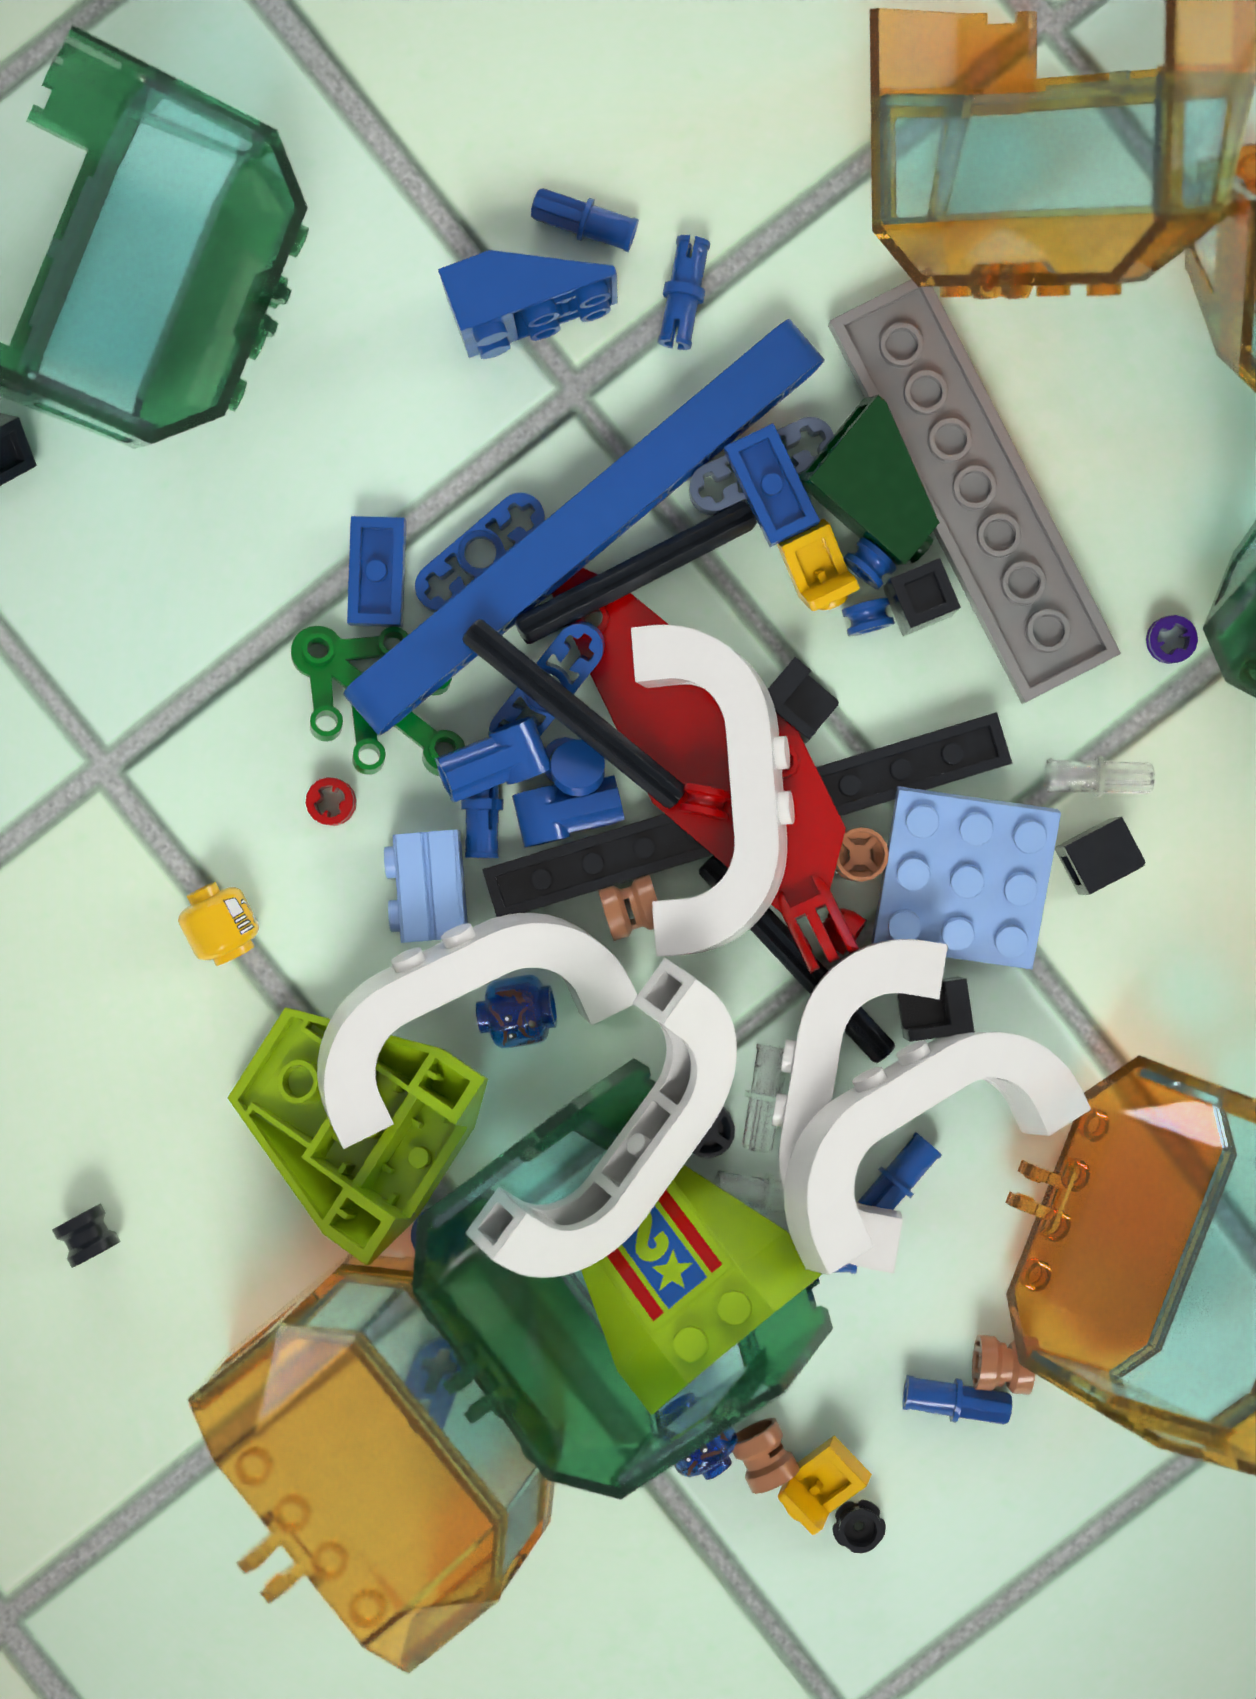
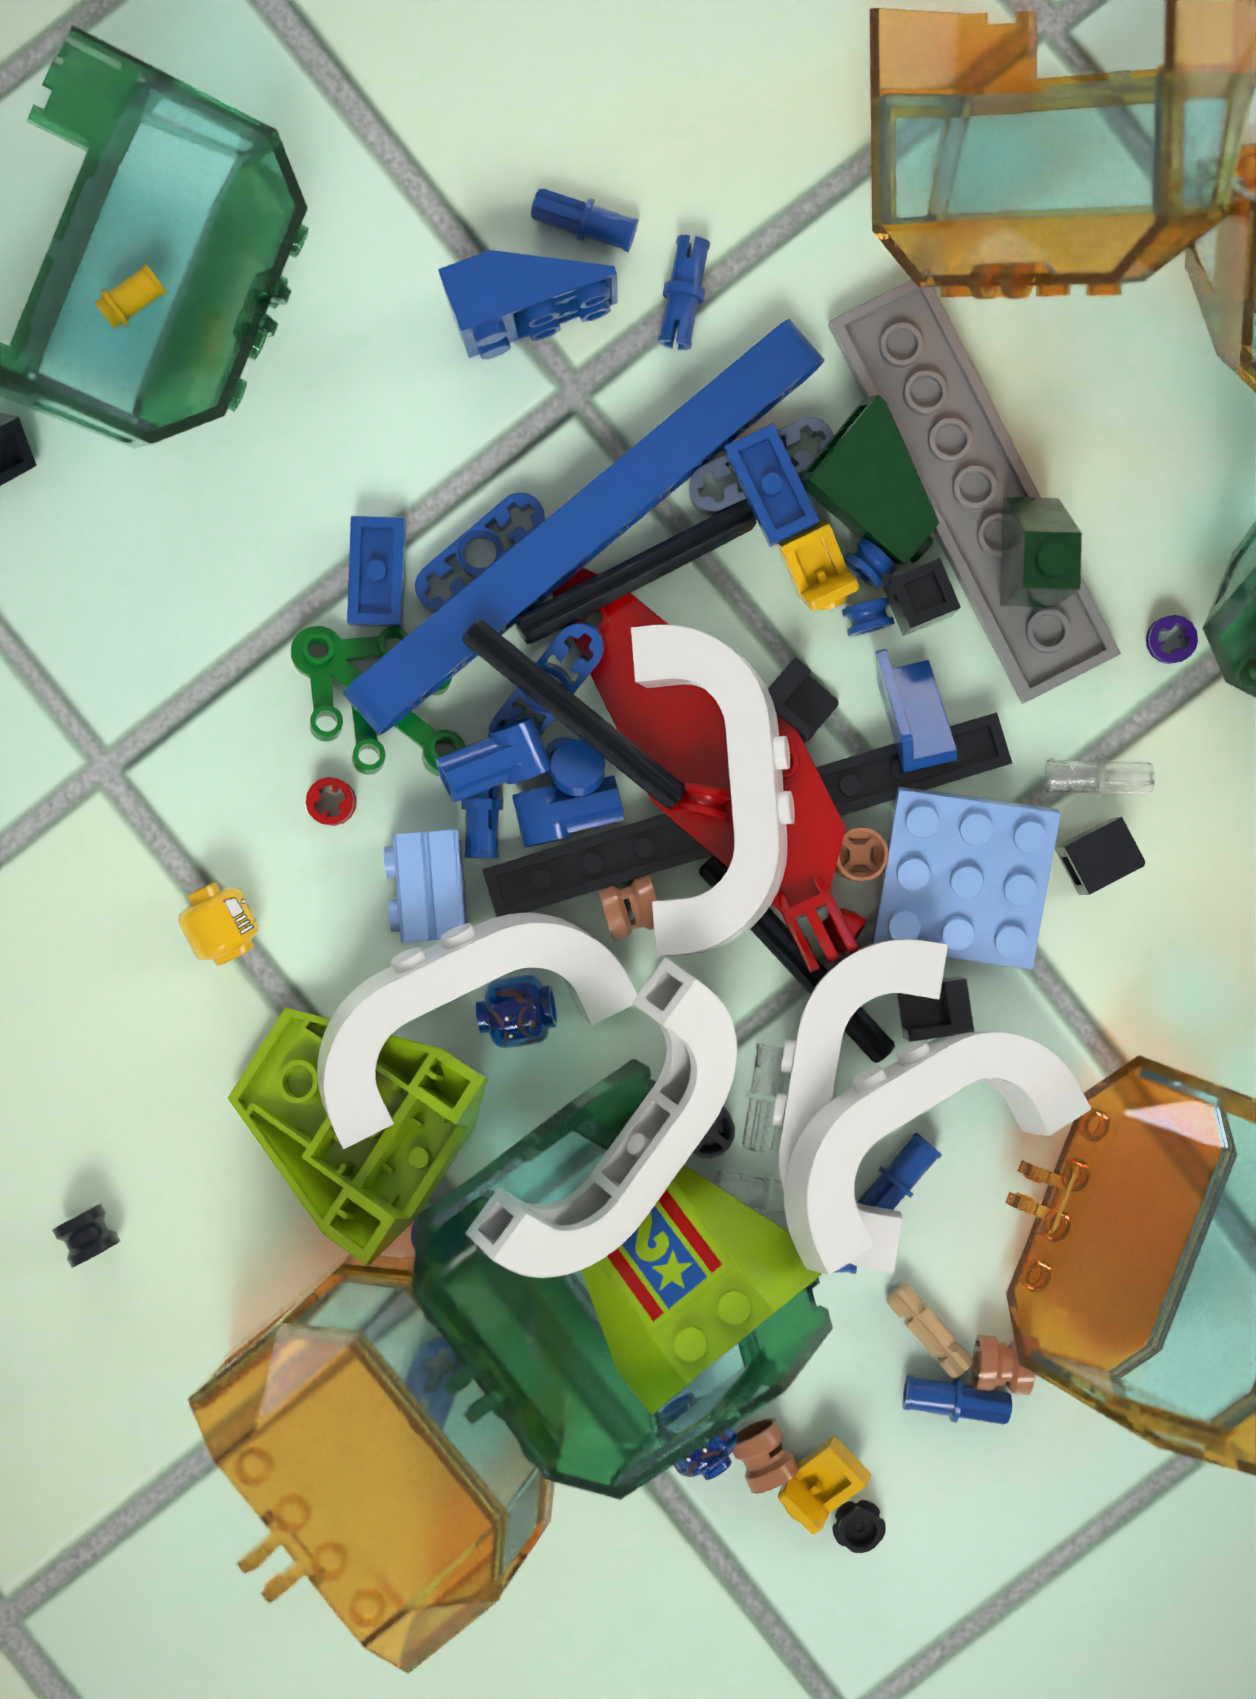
none -> yellow pin [94,264,167,330]
none -> panel [875,649,957,773]
none -> tan axle [886,1282,973,1378]
none -> dark green slope [1000,497,1082,607]

